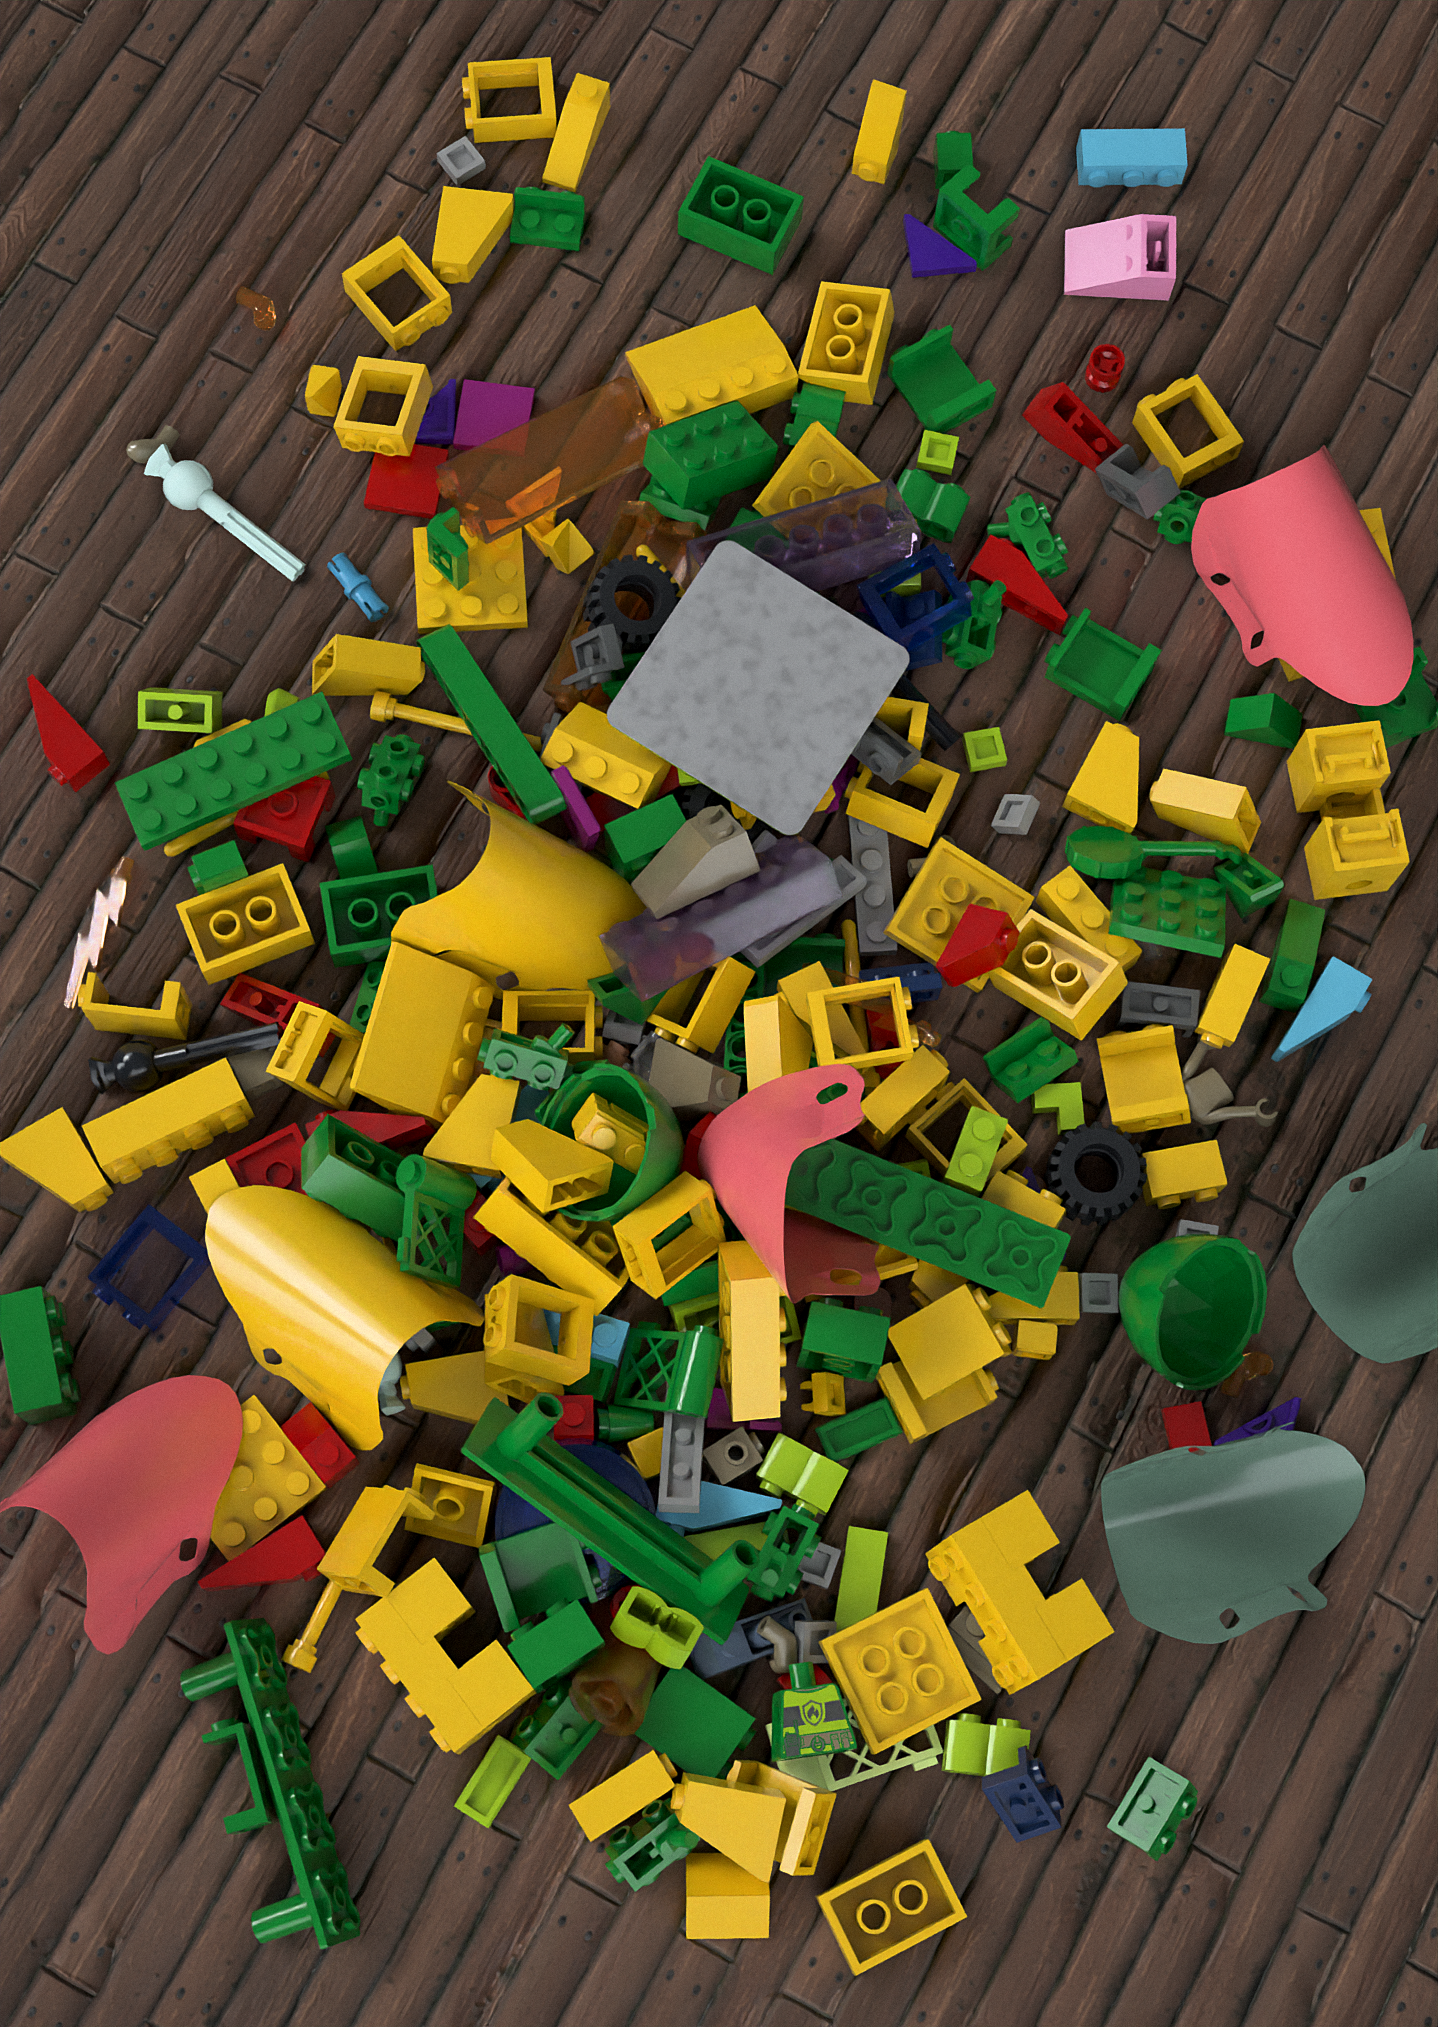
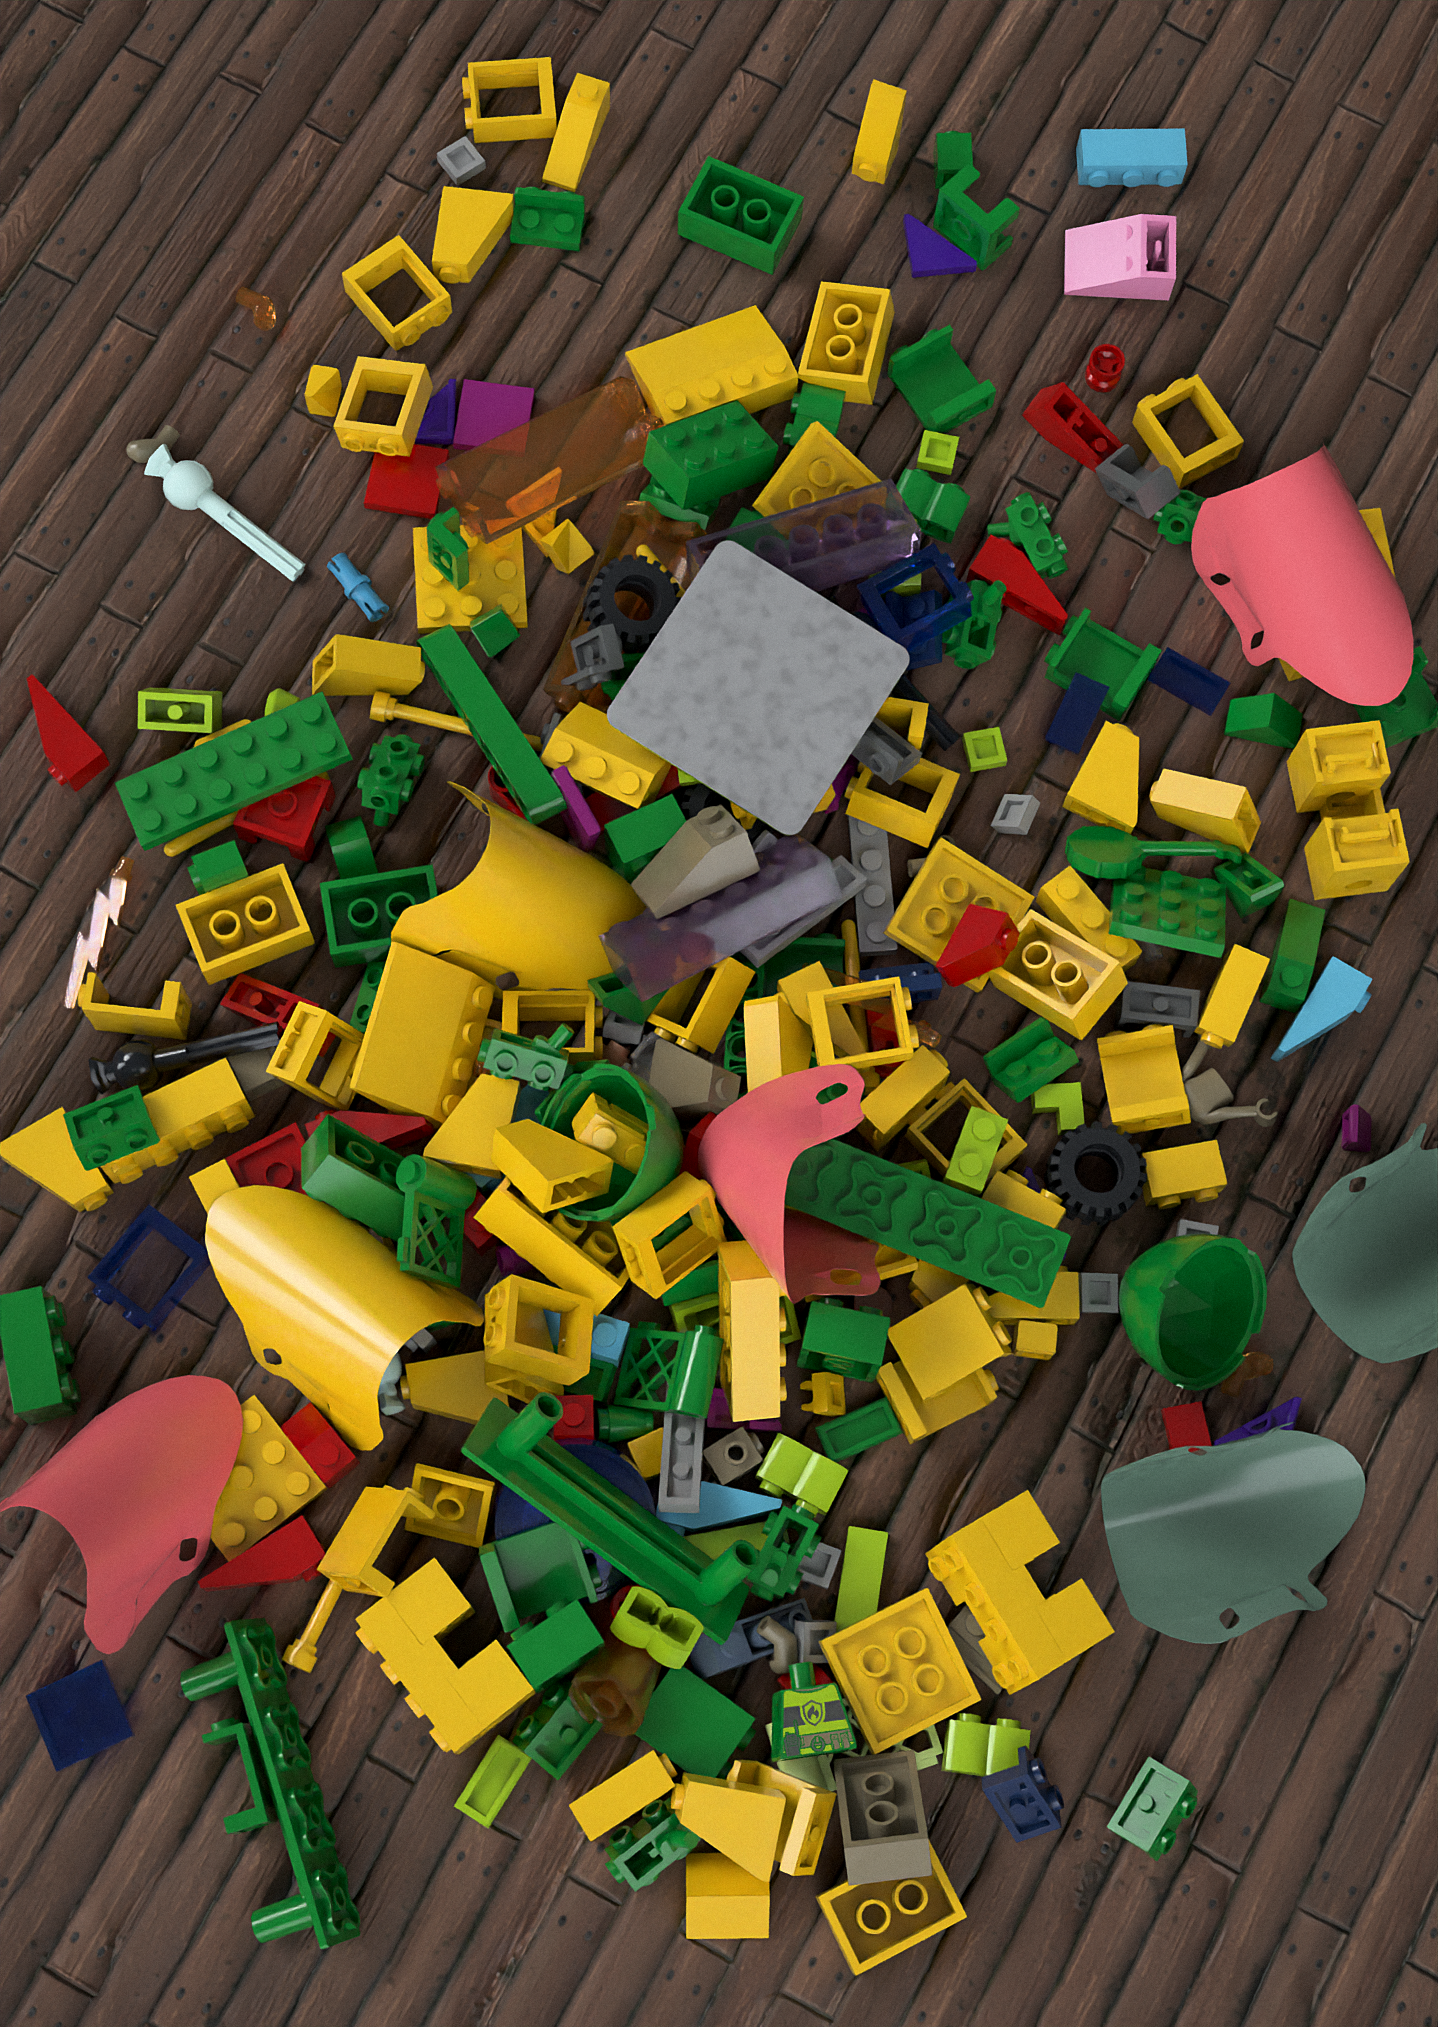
none -> clear blue plate [26,1660,135,1772]
none -> green bracket [63,1085,160,1171]
none -> green slope [470,603,521,658]
none -> dark tan slope [833,1750,932,1886]
none -> clear blue tile [1045,672,1109,755]
none -> clear blue tile [1148,647,1231,716]
none -> magenta slope [1341,1104,1372,1152]

